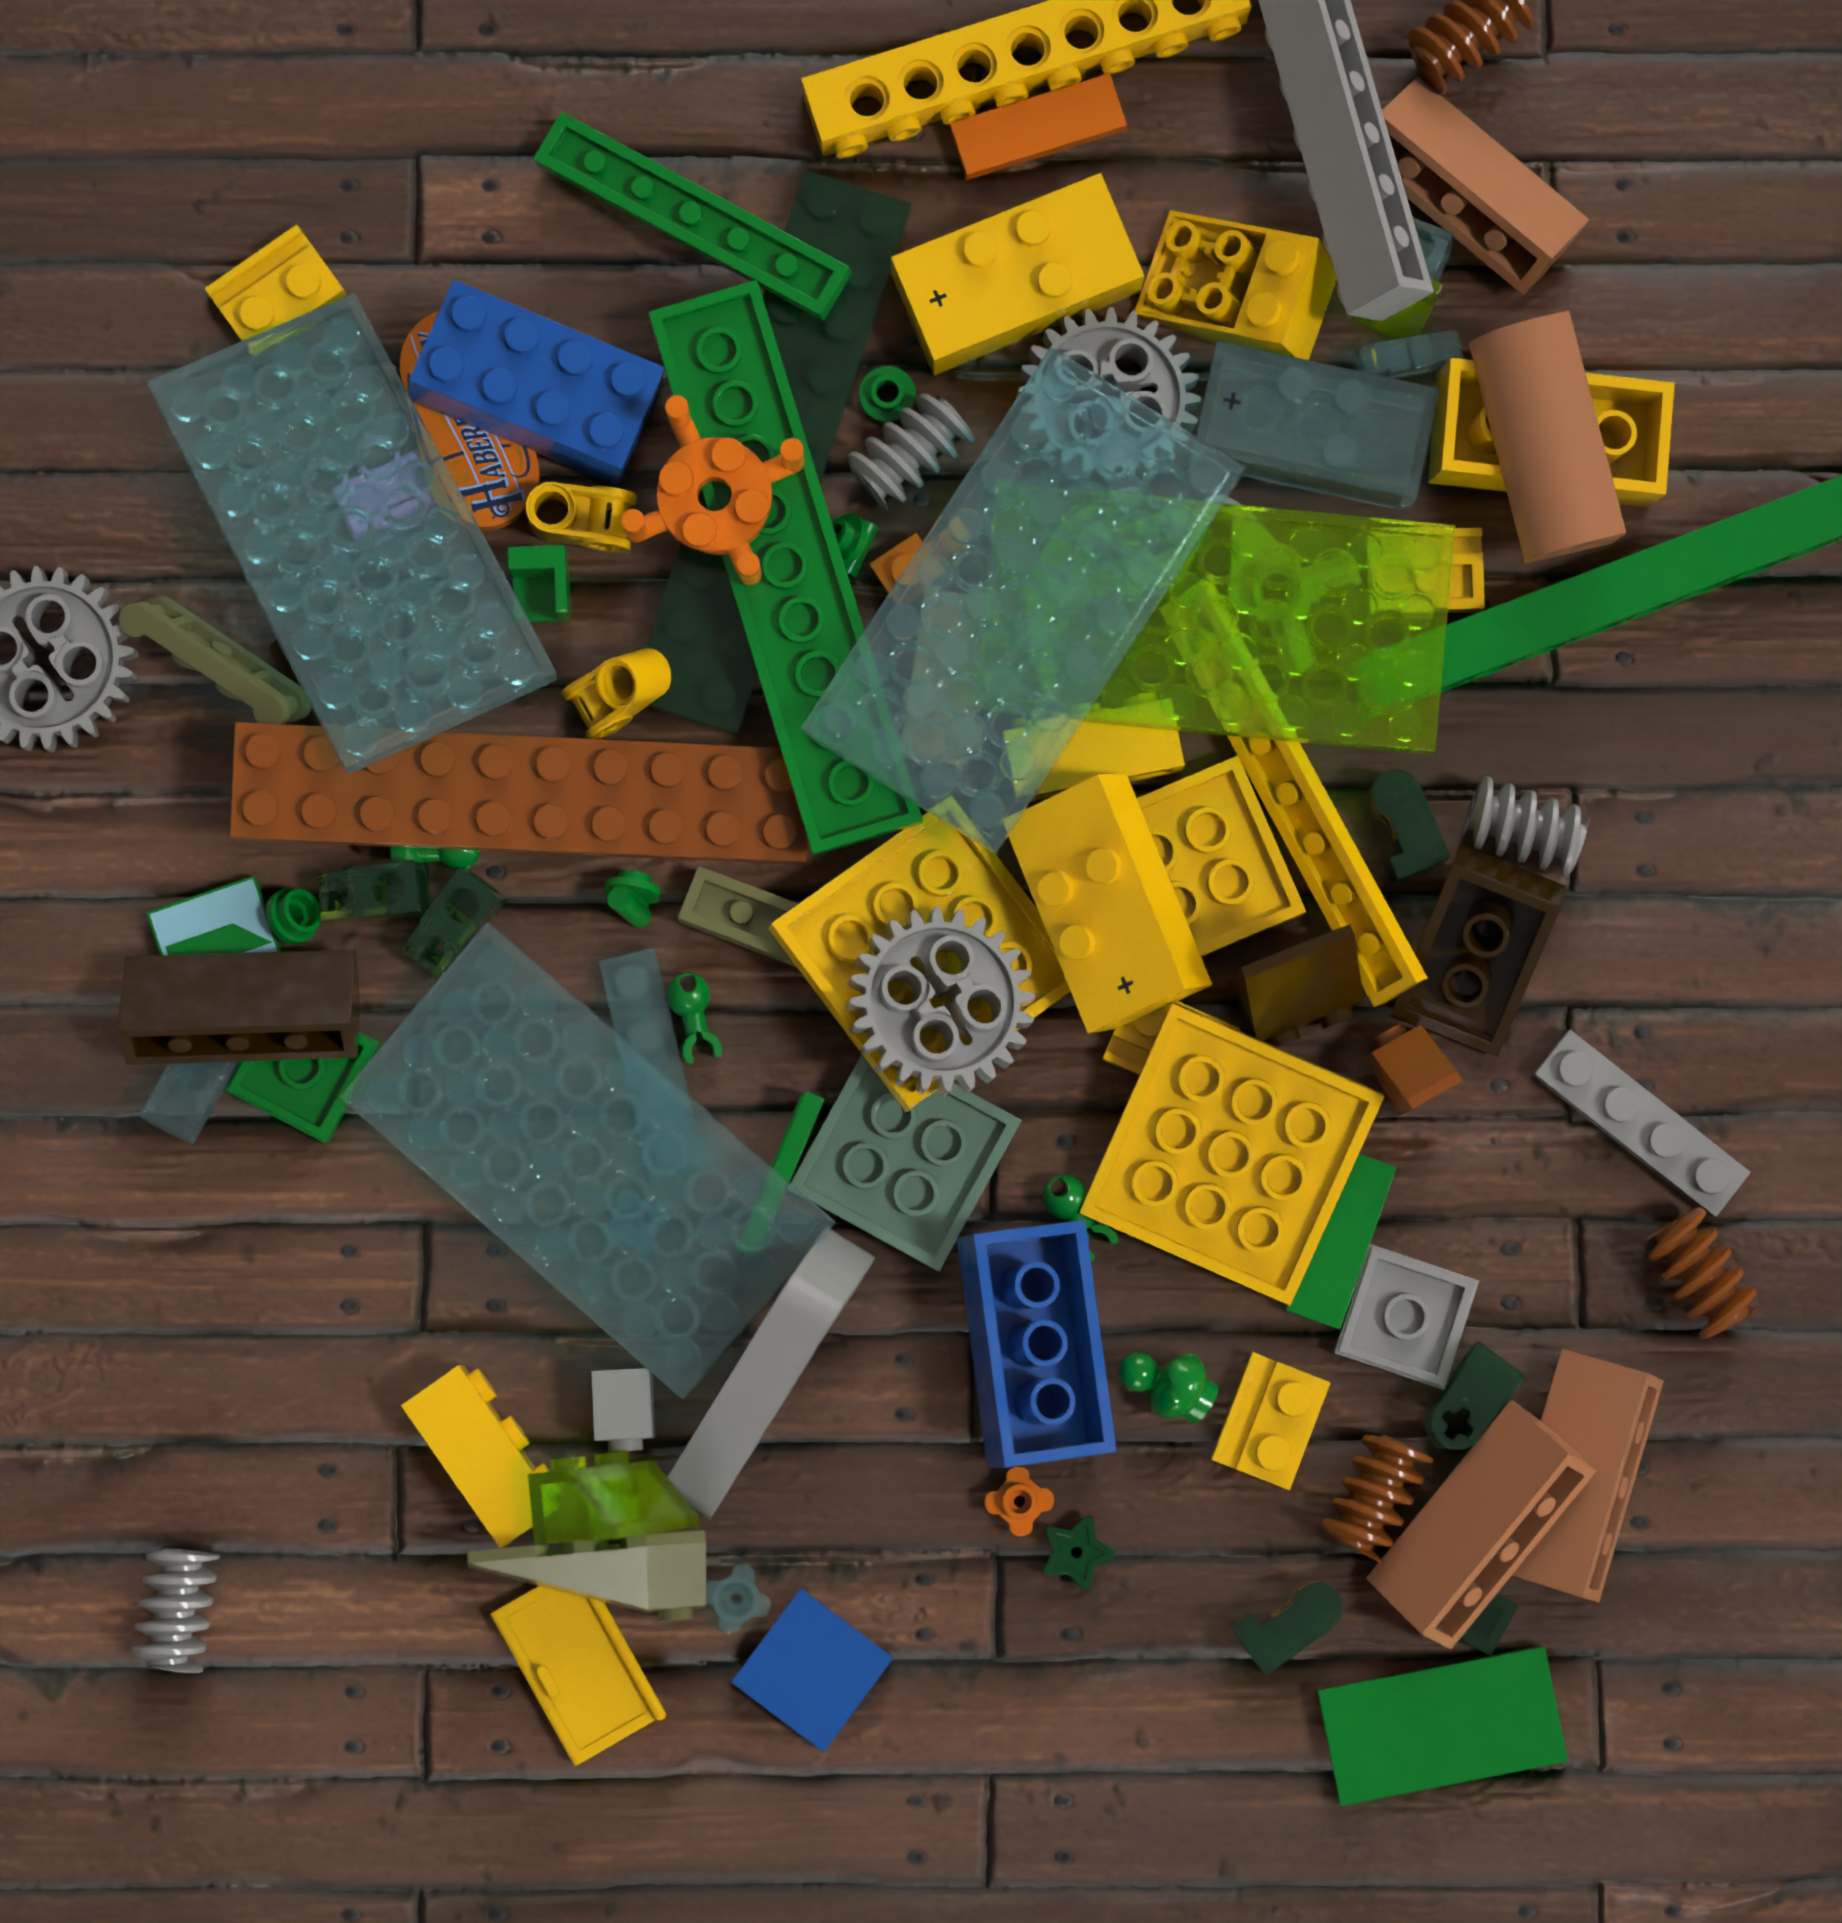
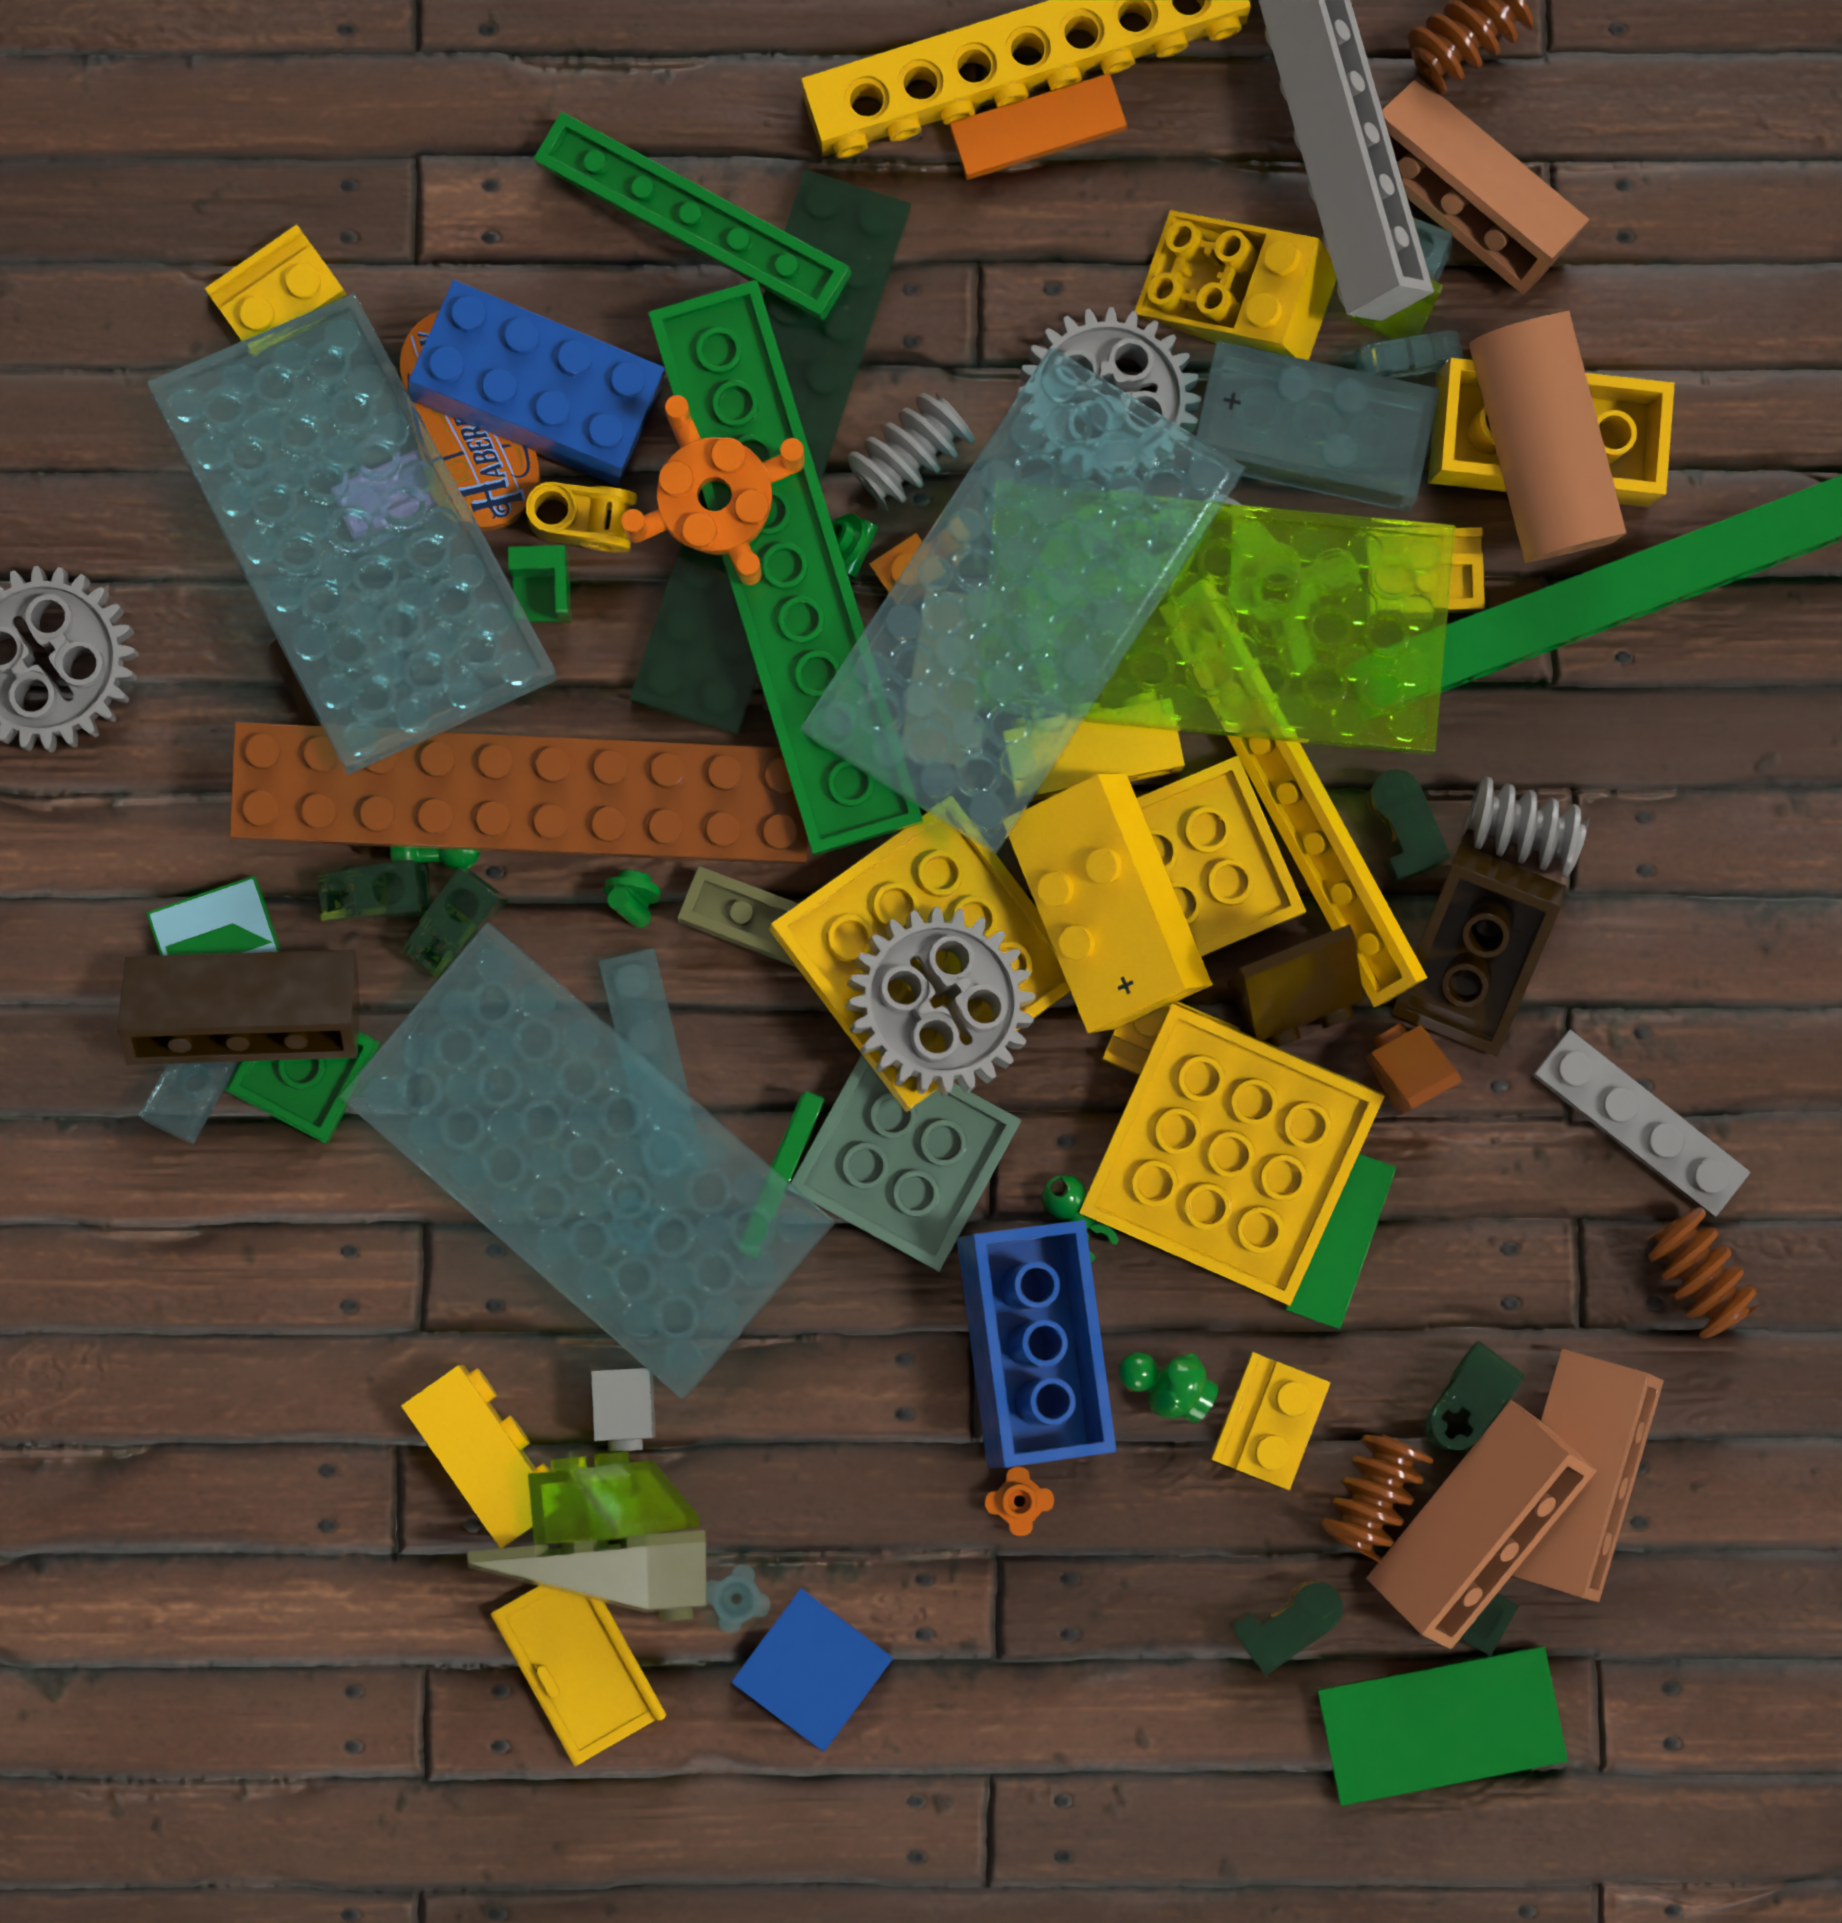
olive plate [119,596,312,724] -> none
light grey piece [130,1548,220,1673] -> none
green plate [266,888,322,945] -> none
yellow piece [561,648,671,739] -> none
light grey beam [661,1227,876,1520] -> none
green arm [666,972,722,1064] -> none
green plate [859,366,916,423] -> none
yellow brick [891,173,1144,376] -> none
dark green plate [1042,1515,1116,1591] -> none
light grey tile [1333,1244,1479,1390] -> none

